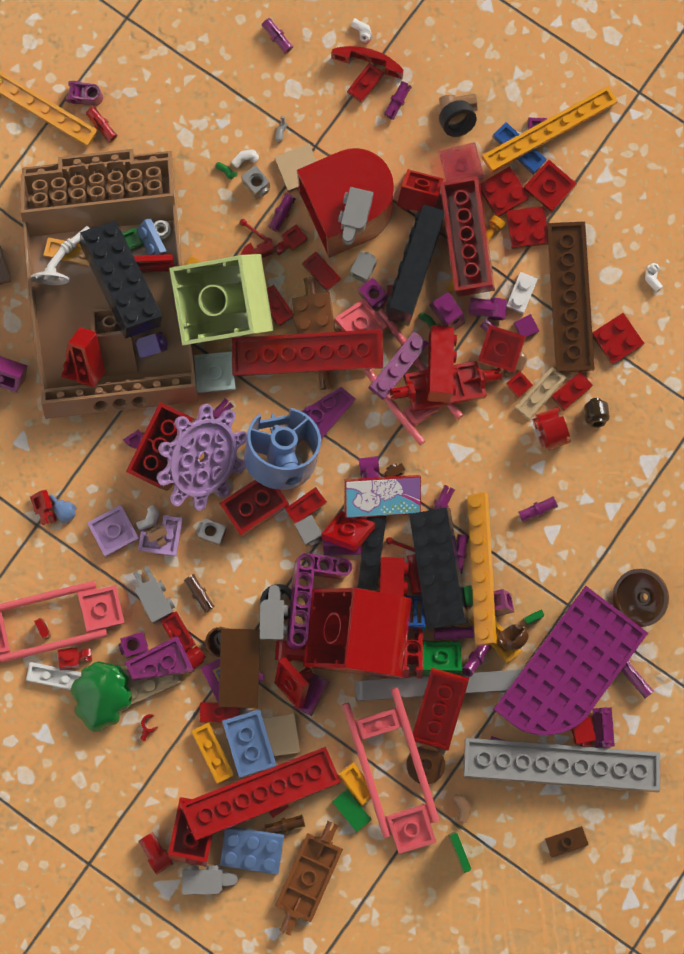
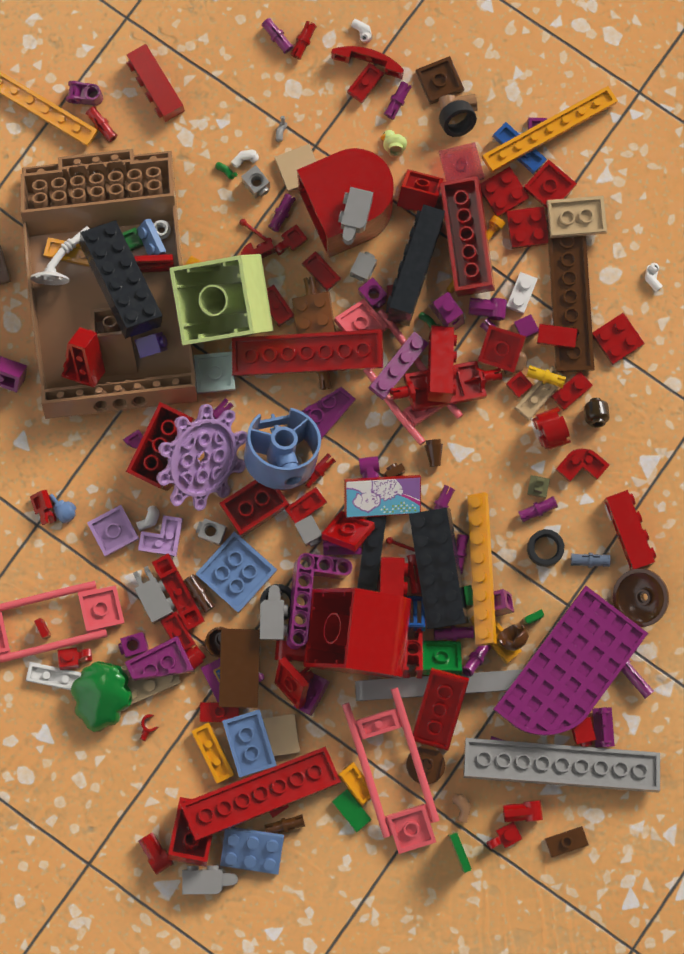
medium nougat tile [146,524,168,548] -> none
dark orange plate [275,820,343,936] -> none
none -> red brick [126,44,185,122]
none -> red slope [152,553,205,630]
none -> medium blue plate [196,531,277,613]
none -> red pin [290,21,317,60]
none -> red pin [303,453,336,488]
none -> yellowish green animal [381,130,407,157]
none -> reddish brown tile [416,56,464,105]
none -> reddish brown cone [424,439,443,467]
none -> red plate [486,822,522,849]
none -> red piece [503,800,543,822]
none -> yellow pin [526,365,566,388]
none -> olive tile [527,475,550,498]
none -> black tyre [527,529,565,567]
none -> red tile [537,324,577,349]
none -> tan tile [547,196,607,238]
none -> red plate [555,449,610,482]
none -> sand blue pin [571,553,611,568]
none -> red brick [604,490,656,570]

